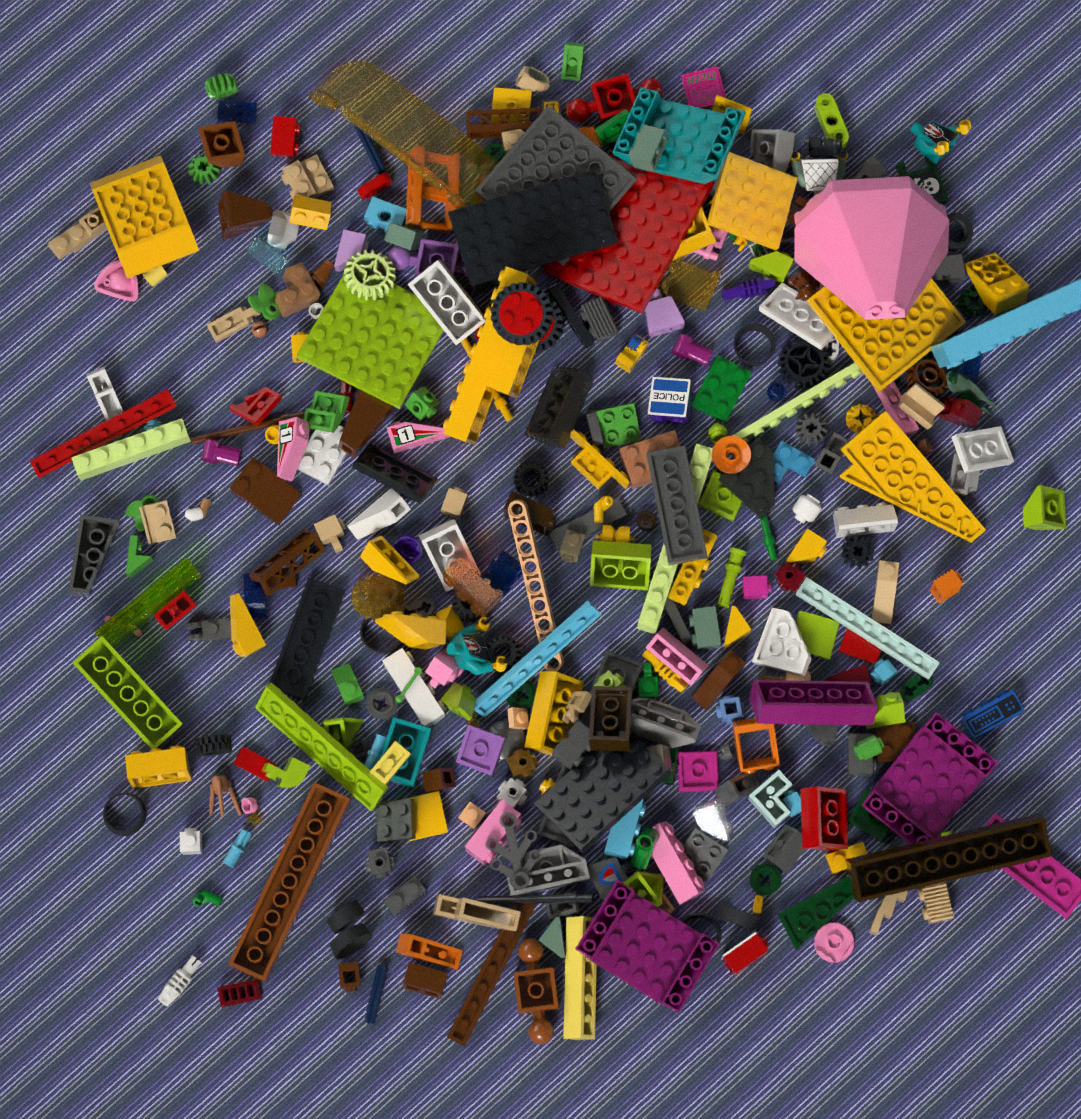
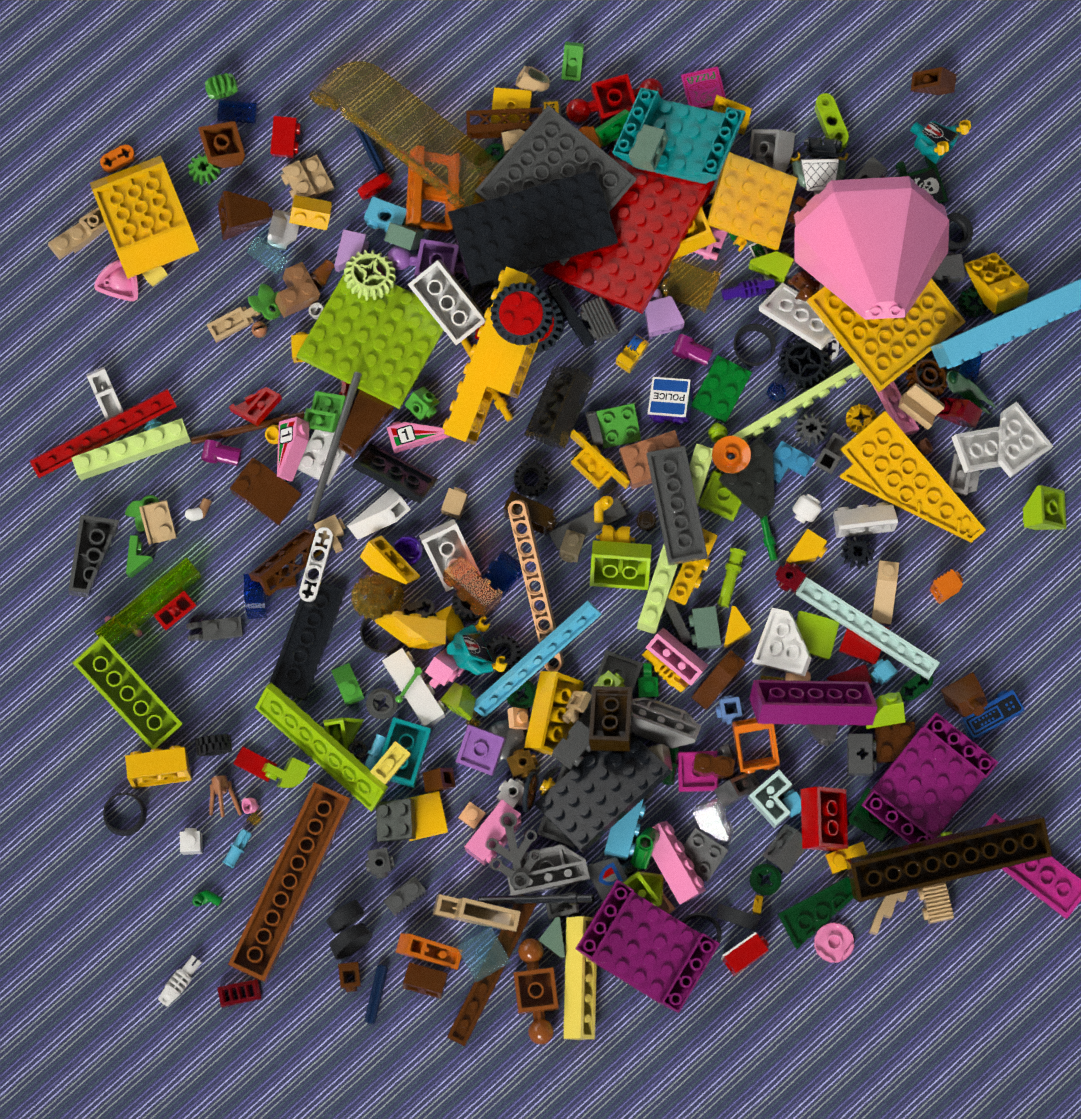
yellow slope [230,593,266,657] -> none
dark pink brick [742,576,771,600] -> none
bright green brick [853,735,884,761] -> none
none -> orange beam [100,145,135,173]
none -> white beam [299,527,333,602]
none -> dark grey piece [306,371,362,522]
none -> clear light blue tile [457,927,511,982]
none -> wheel [522,771,537,813]
none -> reddish brown brick [693,753,735,779]
none -> reddish brown slope [911,67,957,95]
none -> reddish brown torso [941,672,988,717]
none -> white plate [998,402,1053,478]

